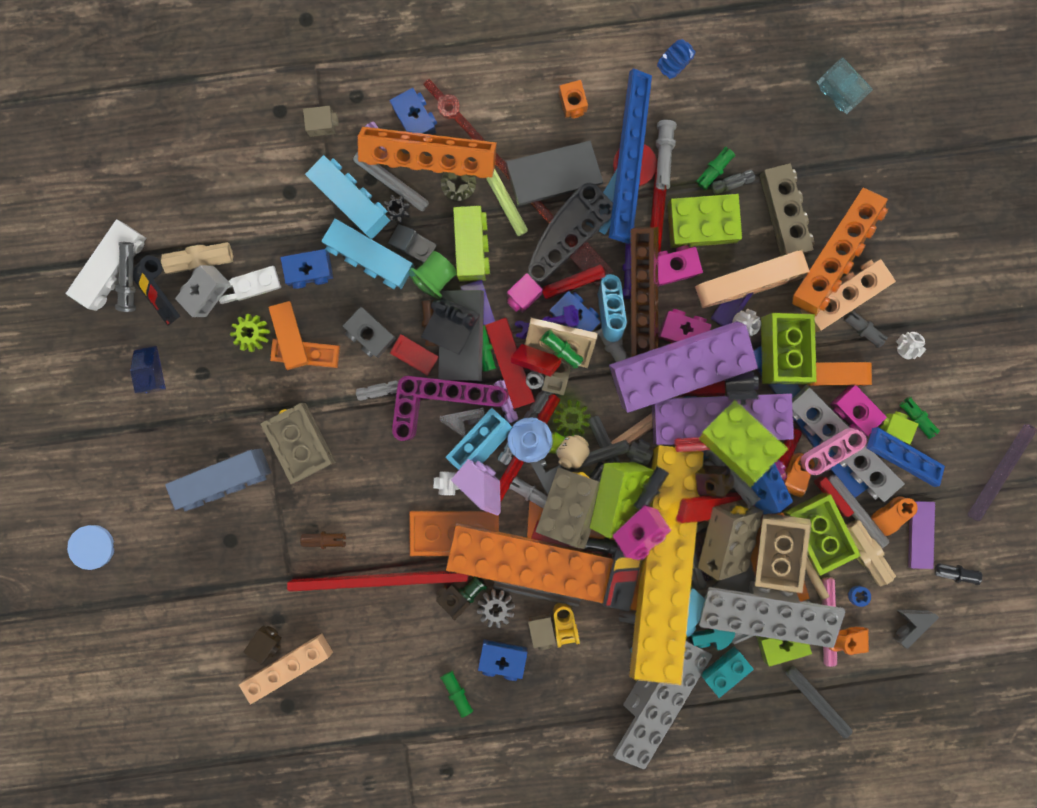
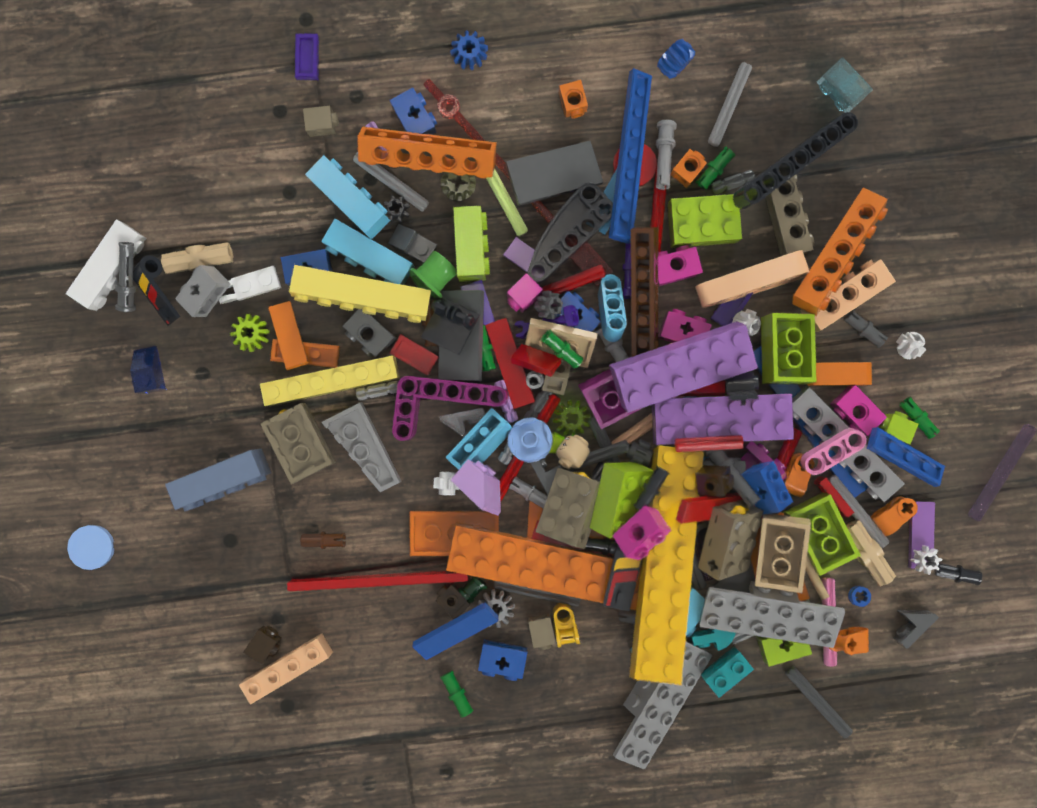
lime brick [699,400,788,487] -> none
none -> light yellow brick [260,356,400,406]
none -> light yellow brick [289,265,431,323]
none -> dark purple tile [295,33,319,80]
none -> light grey wing [321,402,402,492]
none -> blue tile [412,602,499,660]
none -> blue gear [450,30,488,71]
none -> medium lavender tile [503,237,544,278]
none -> dark grey gear [534,291,563,319]
none -> magenta slope [578,369,641,429]
none -> orange brick [670,149,707,188]
none -> light grey axle [708,62,752,147]
none -> black beam [733,112,858,209]
none -> white gear [910,545,942,575]

